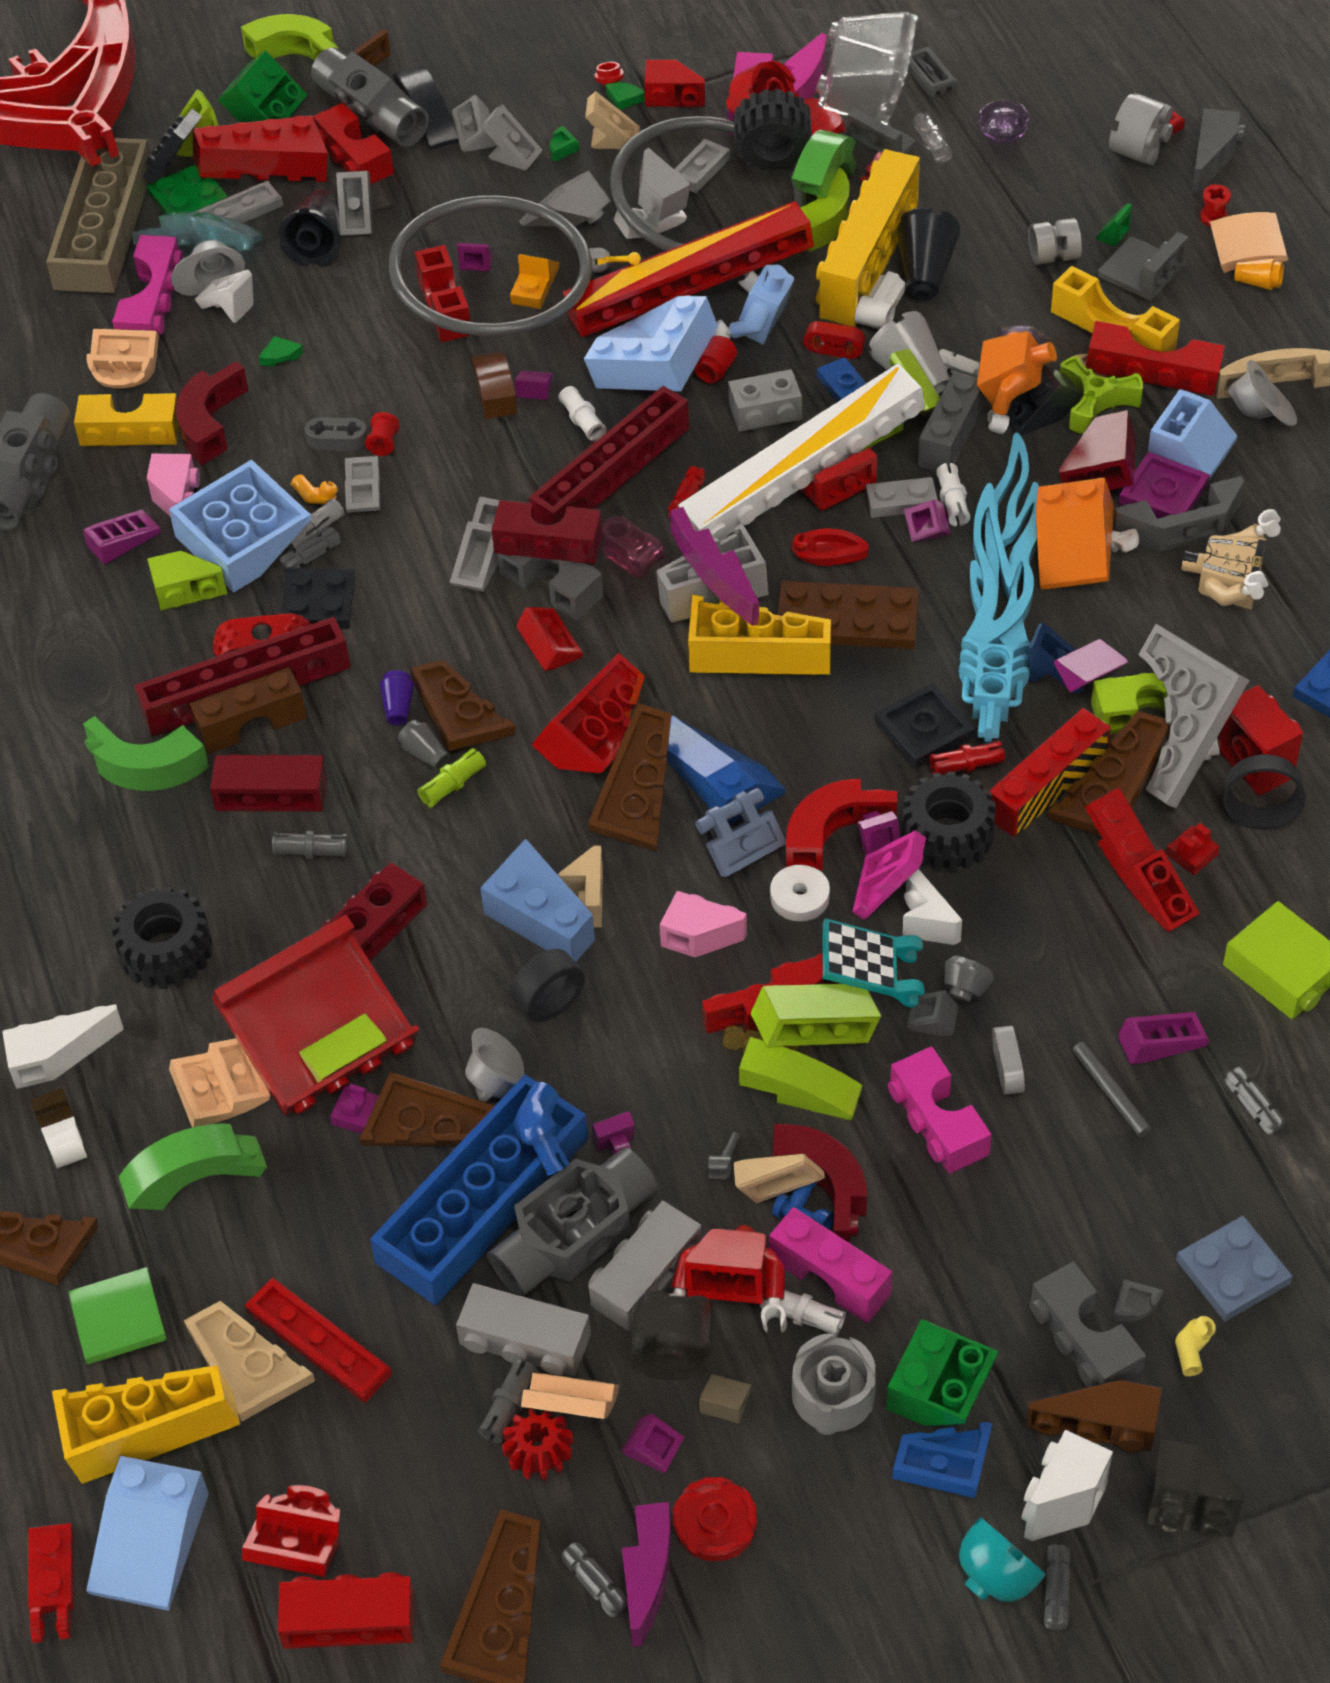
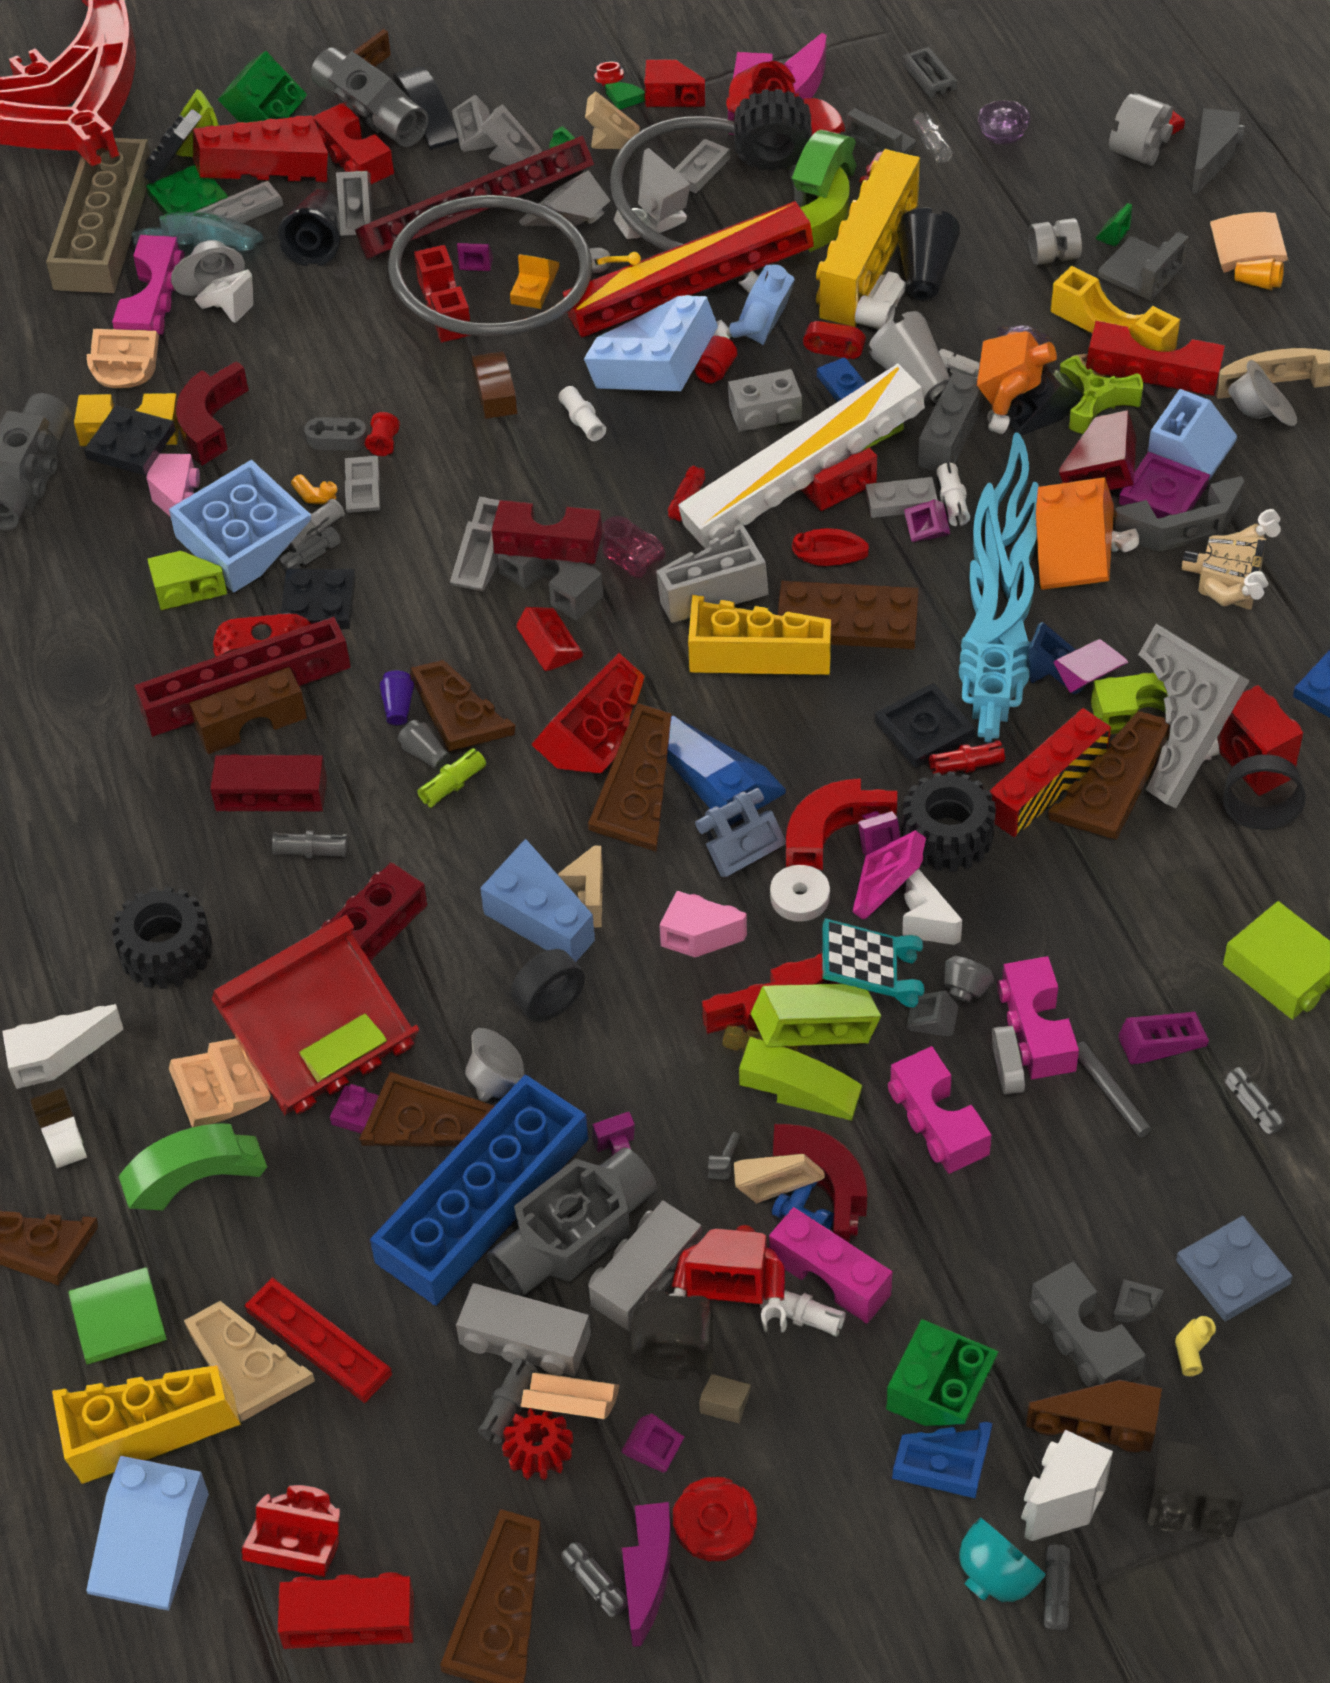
red hinge [28,1523,75,1643] -> none
magenta slope [83,509,161,565] -> none
bright green arch [83,716,210,791] -> none
lime arch [241,14,339,61] -> none
green tile [259,336,303,367] -> none
magenta slope [515,371,553,399] -> none
blue arm [517,1082,570,1176] -> none
dark red brick [529,386,689,525] -> none
magenta slope [670,507,759,626] -> none
light grey brick [792,1334,876,1435] -> none
clear windscreen [815,12,918,126] -> none
lime slope [889,349,940,417] -> none
red slope [1085,787,1200,932] -> none
red tile [1166,823,1220,876] -> none
red bush [1200,184,1231,227] -> none
none -> black plate [84,405,176,475]
none -> dark red brick [355,135,594,259]
none -> dark pink arch [997,956,1079,1080]

